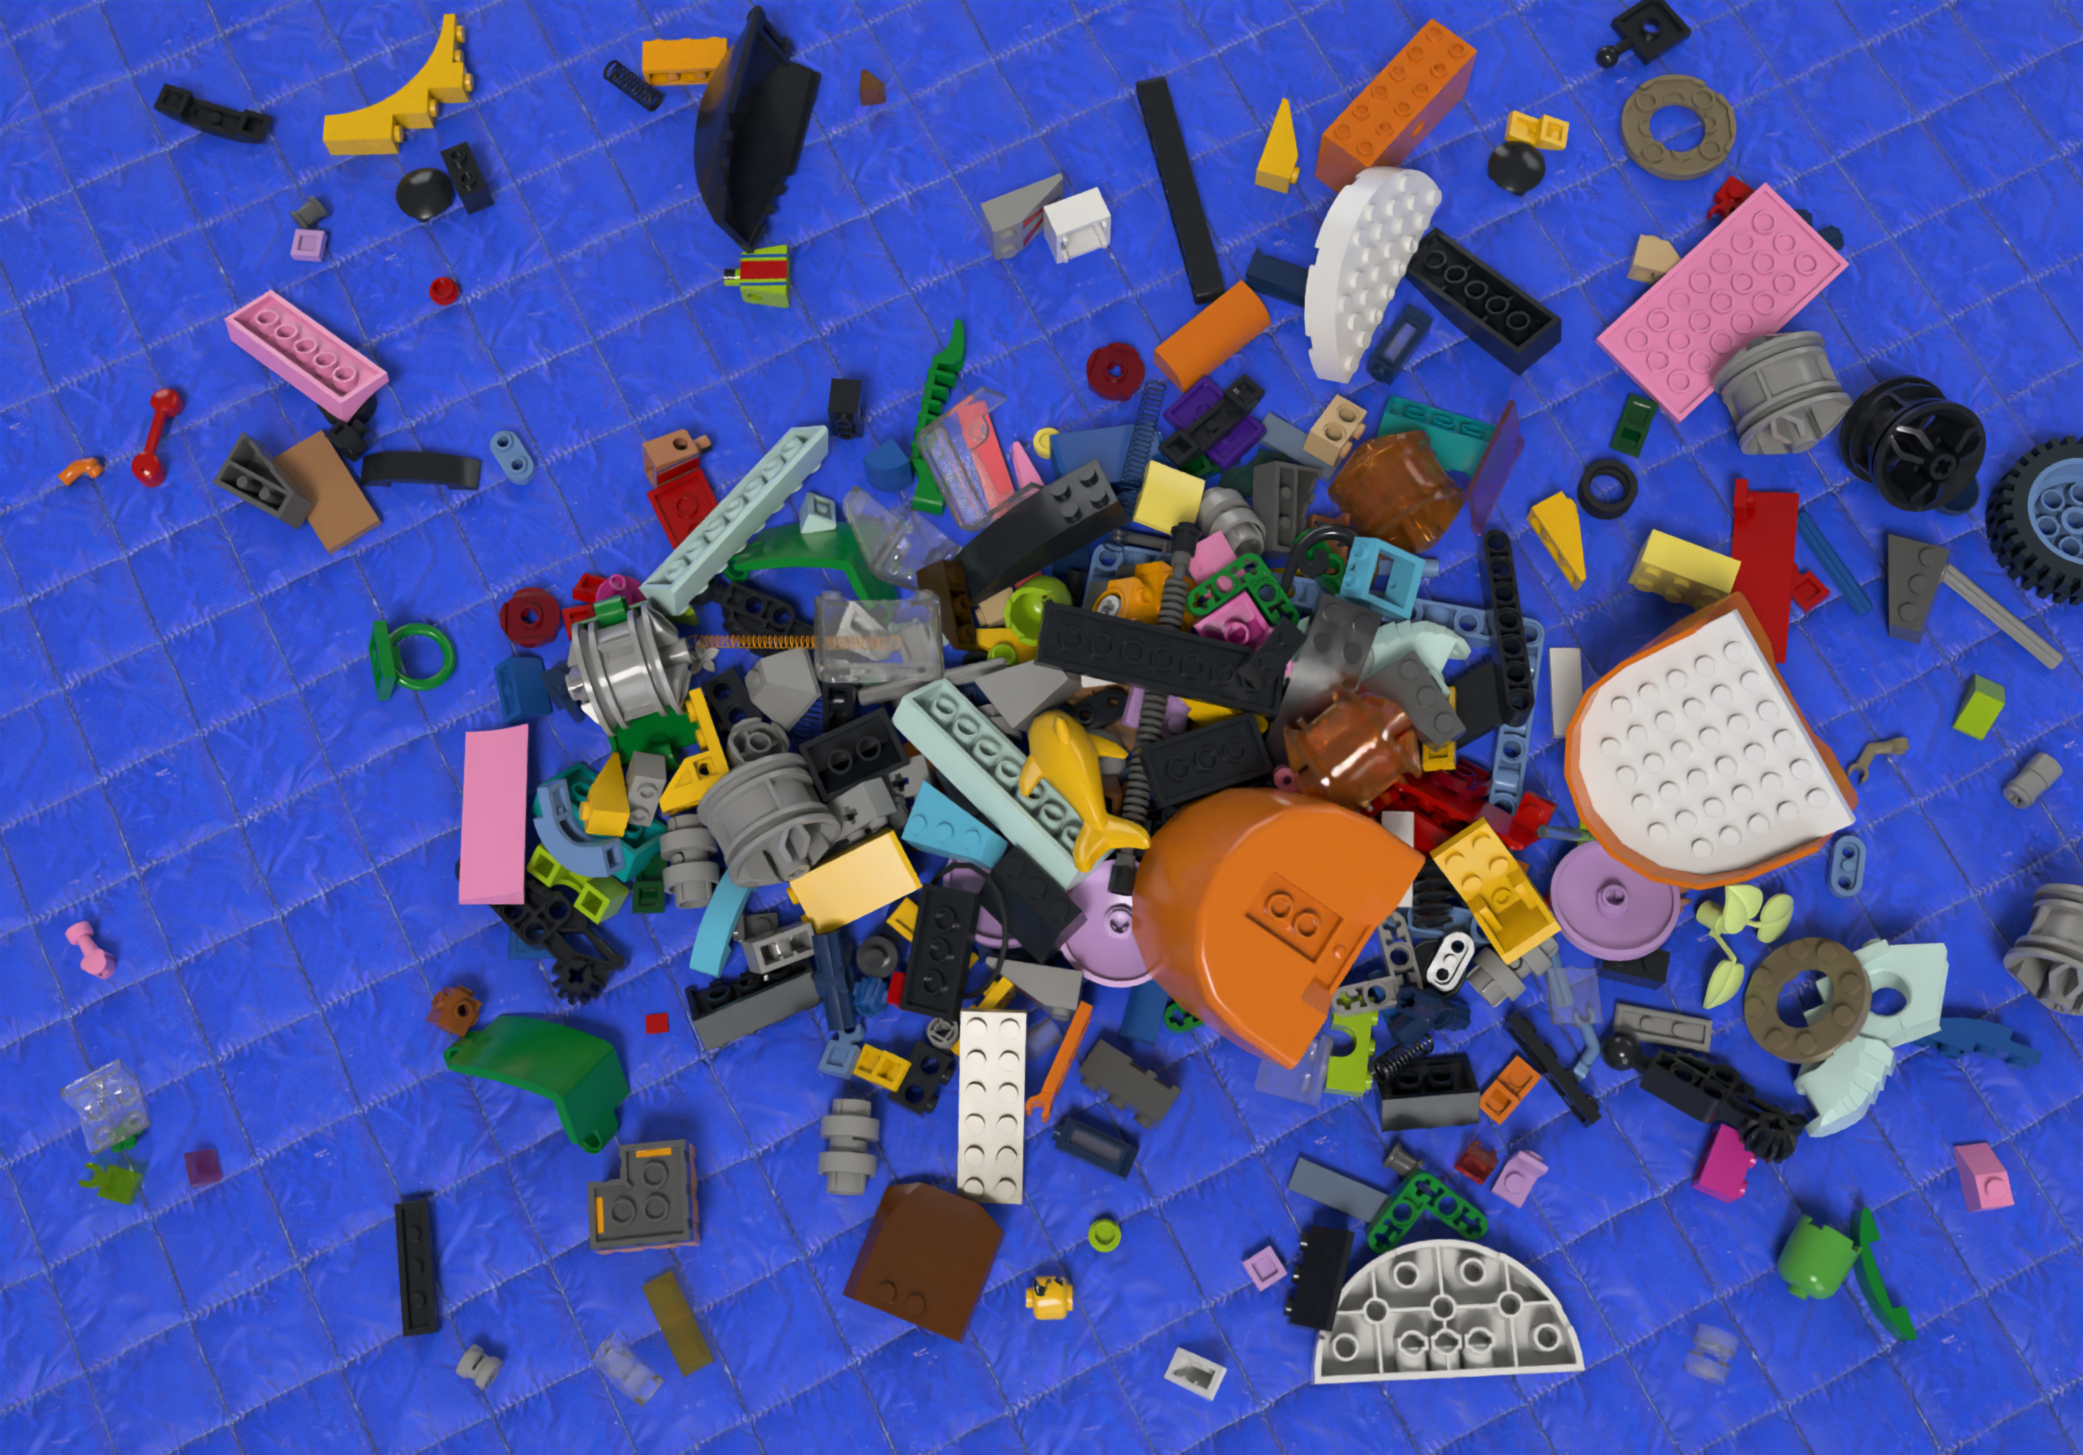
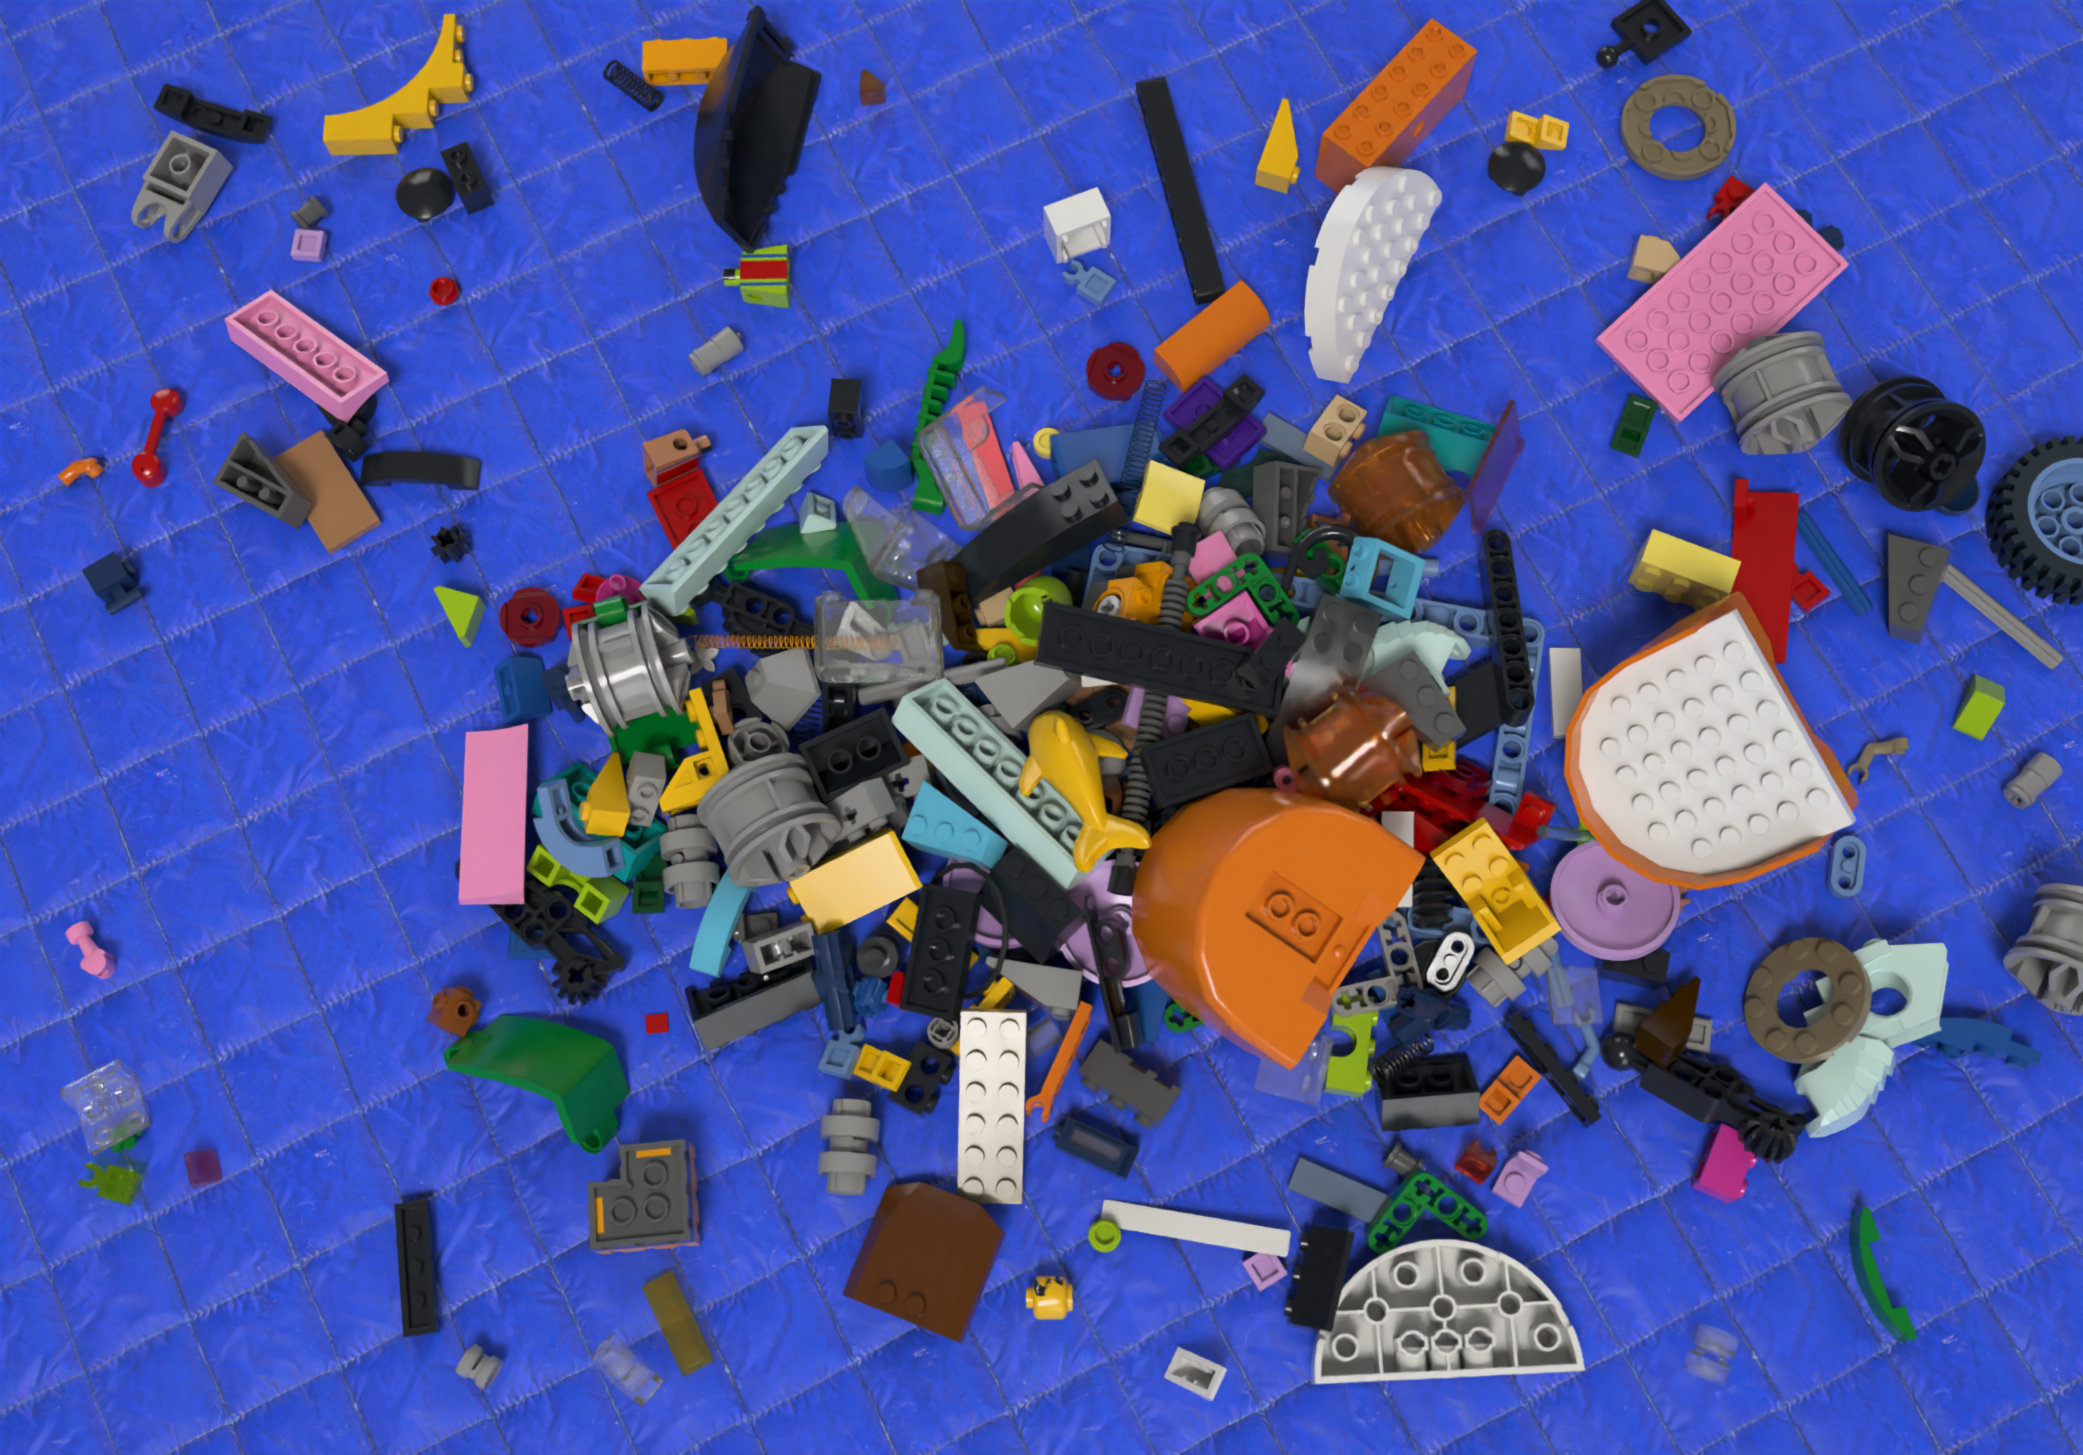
green tile [367,620,456,701] -> none
medium blue plate [490,430,536,485] -> none
light grey slope [980,173,1063,261] -> none
dark blue window [1245,246,1309,309] -> none
dark blue window [1366,304,1433,386] -> none
black slope [1404,228,1562,376] -> none
yellow slope [1526,491,1586,591] -> none
black tyre [1577,459,1638,520] -> none
yellowish green plant [1696,883,1794,1009] -> none
bright green cylinder [1777,1214,1862,1301] -> none
bright pink slope [1953,1143,2015,1212] -> none
none -> dark blue brick [82,551,144,616]
none -> light grey brick [131,130,233,243]
none -> black gear [431,525,469,564]
none -> lime slope [433,586,486,648]
none -> light grey piece [687,326,744,377]
none -> medium nougat plate [709,679,735,736]
none -> medium blue plate [1062,260,1116,307]
none -> black panel [1084,895,1144,1053]
none -> white sticker [1101,1200,1291,1257]
none -> dark brown slope [1633,976,1701,1069]

